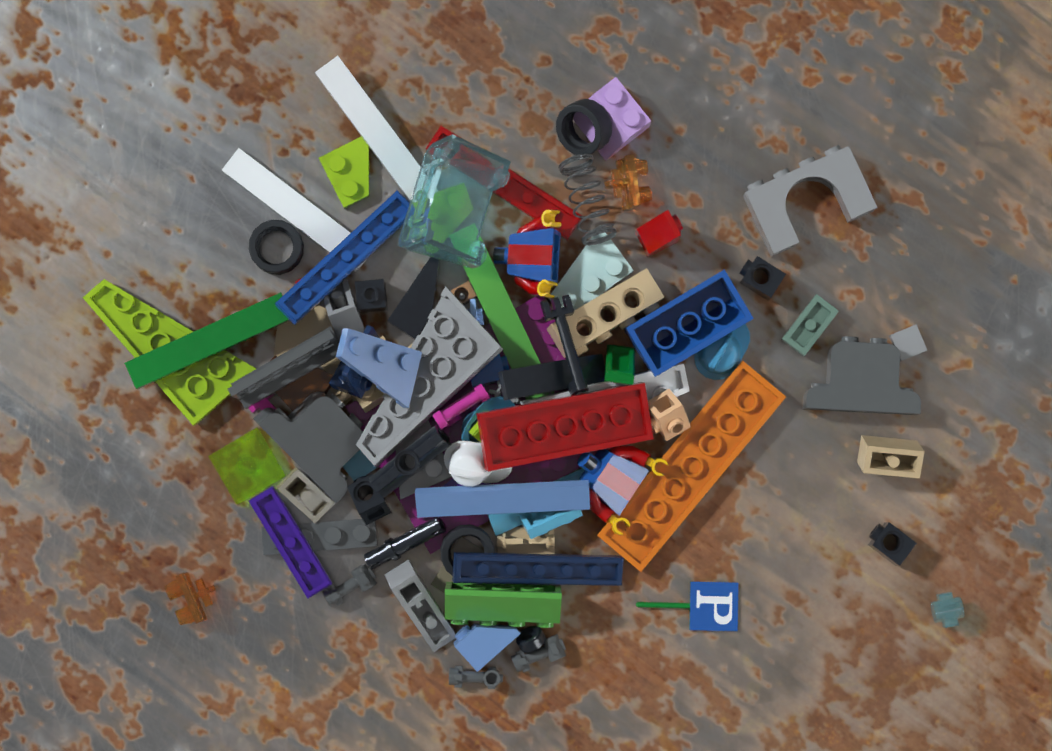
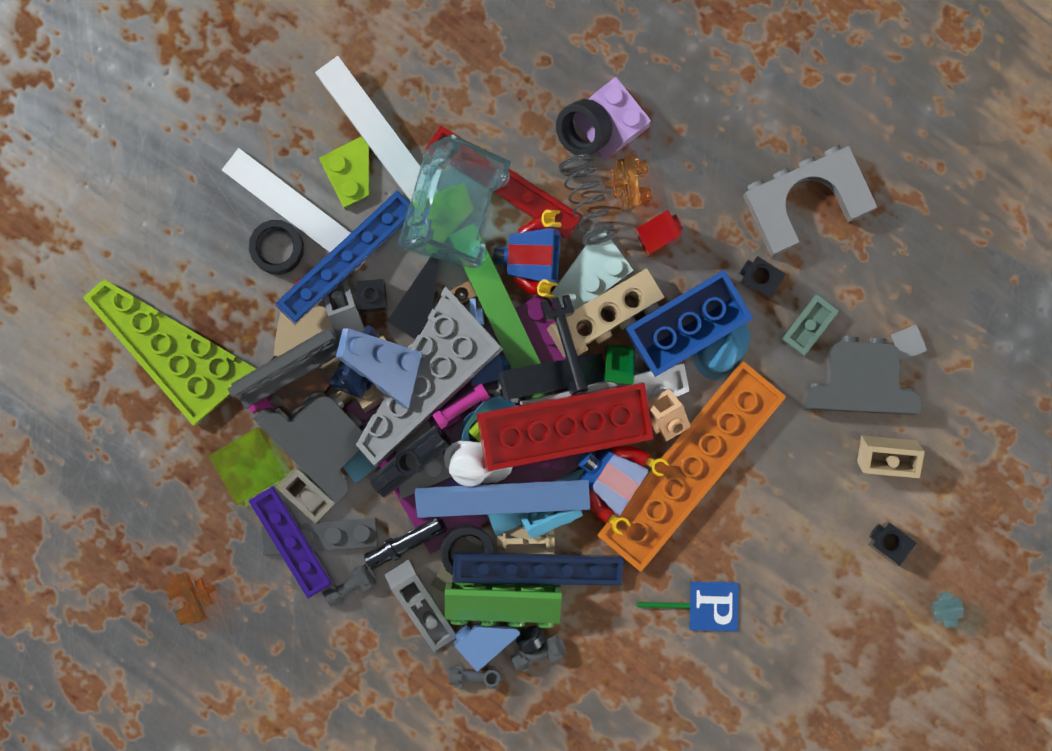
green tile [124,292,290,390] -> none
black brick [347,474,392,525] -> none

